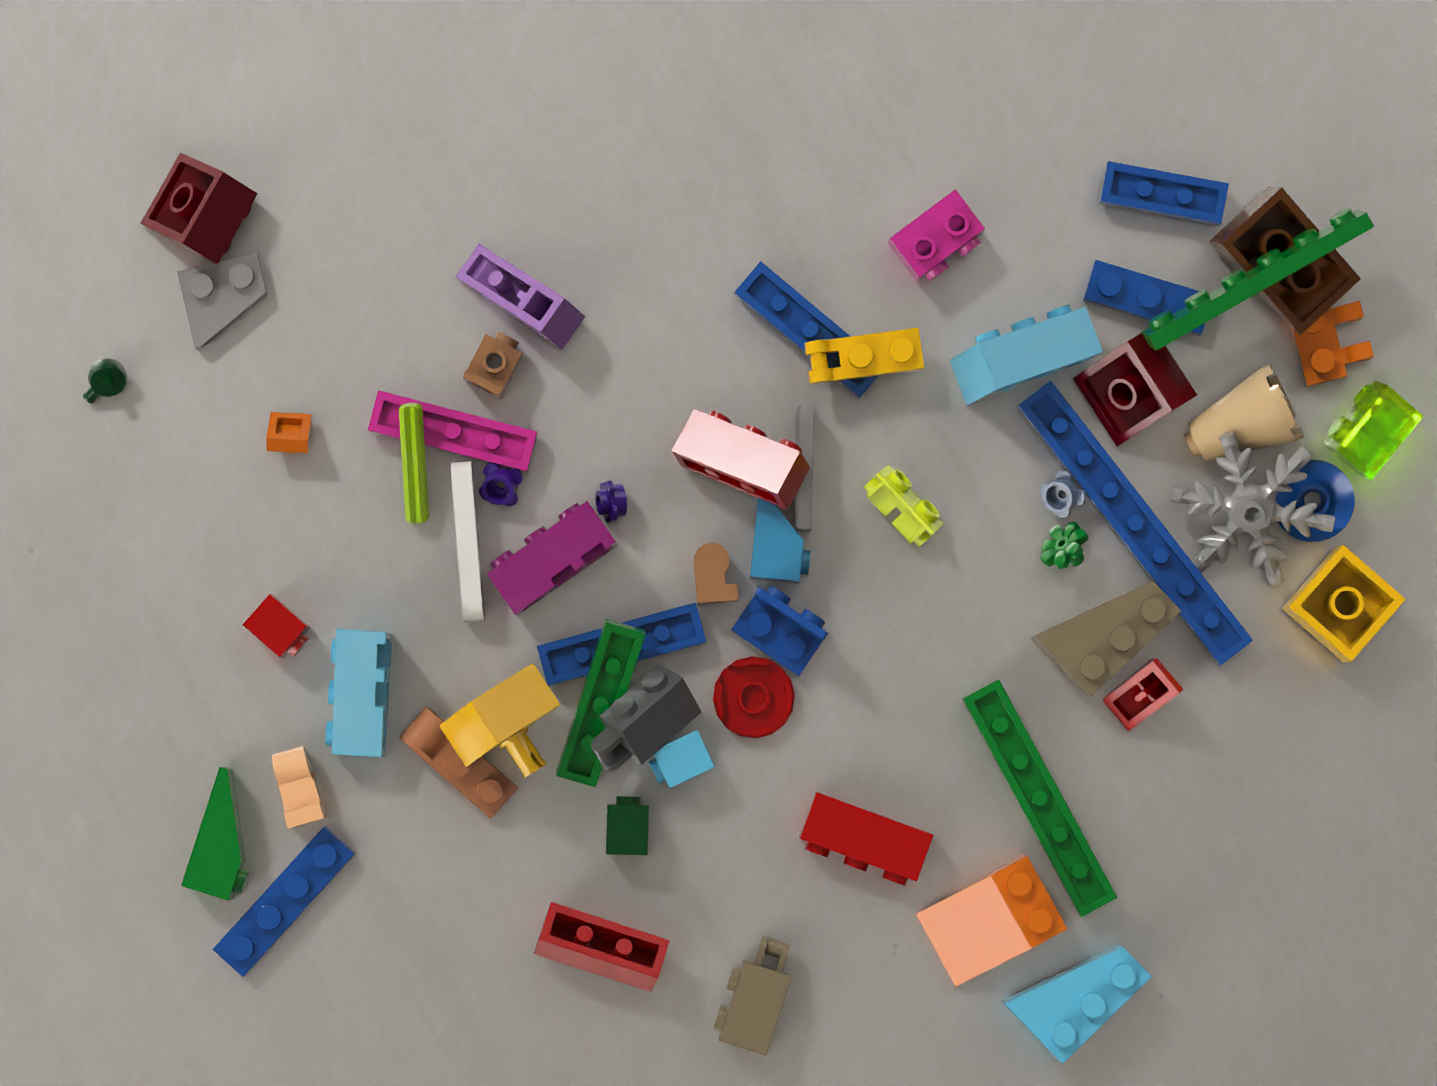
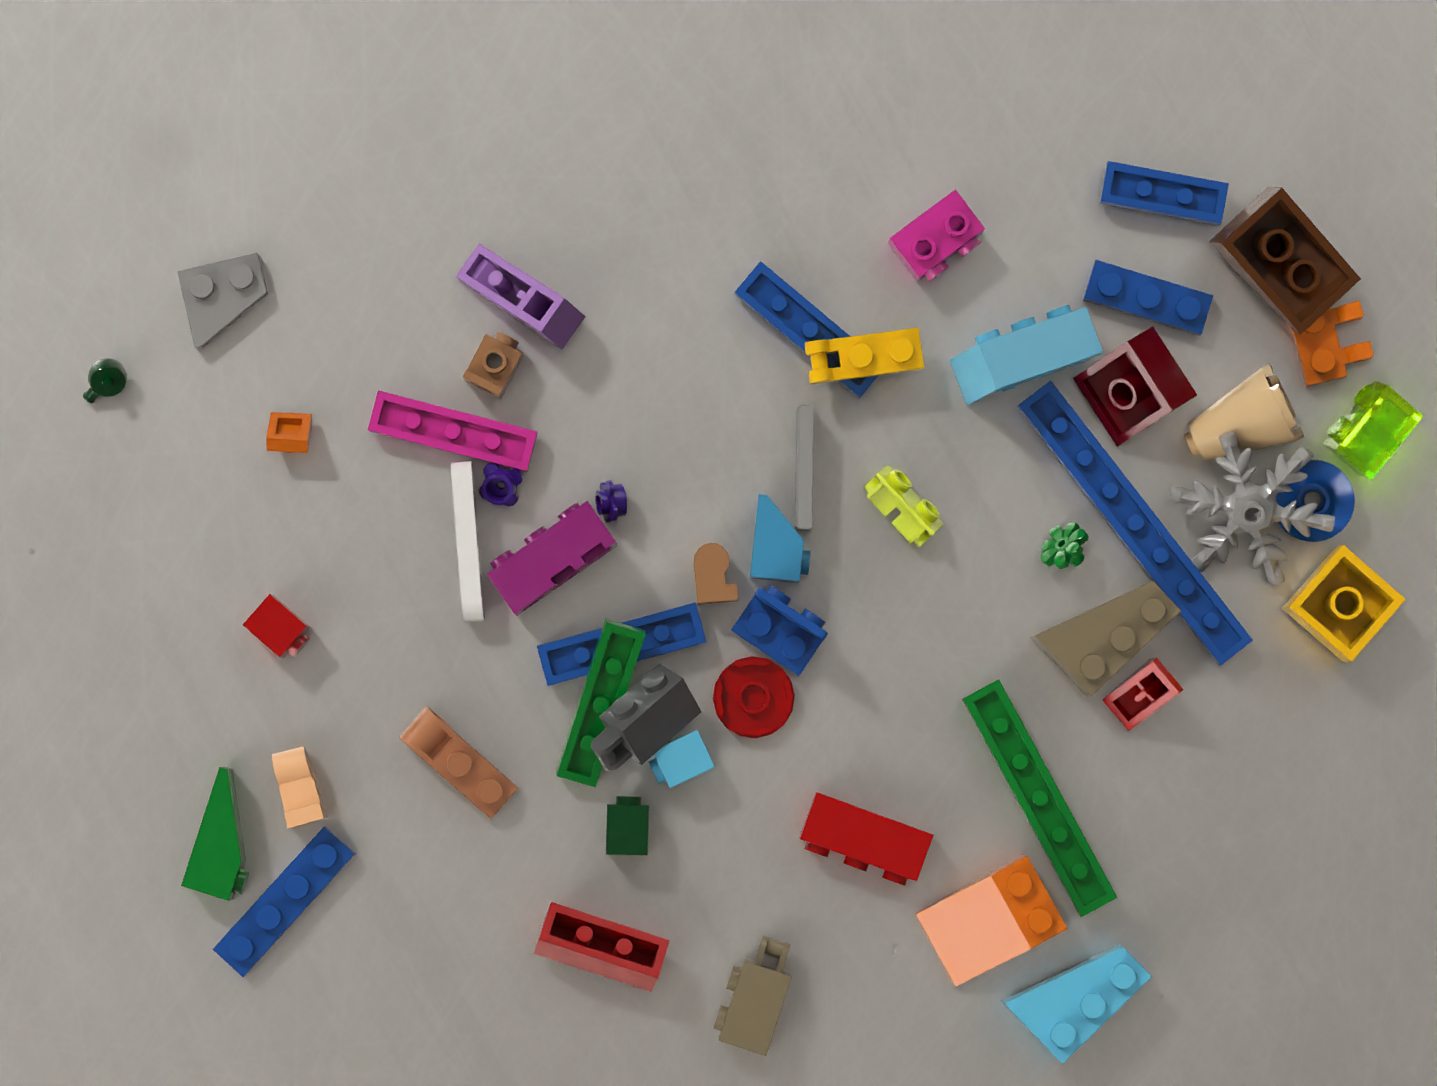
dark red slope [140,152,258,265] -> none
medium azure wedge [325,629,393,757] -> none
lime axle [399,403,429,524] -> none
yellow brick [439,663,560,778] -> none
brick [672,409,810,510] -> none
sand blue plate [1040,470,1087,518] -> none
green plate [1141,208,1374,350] -> none

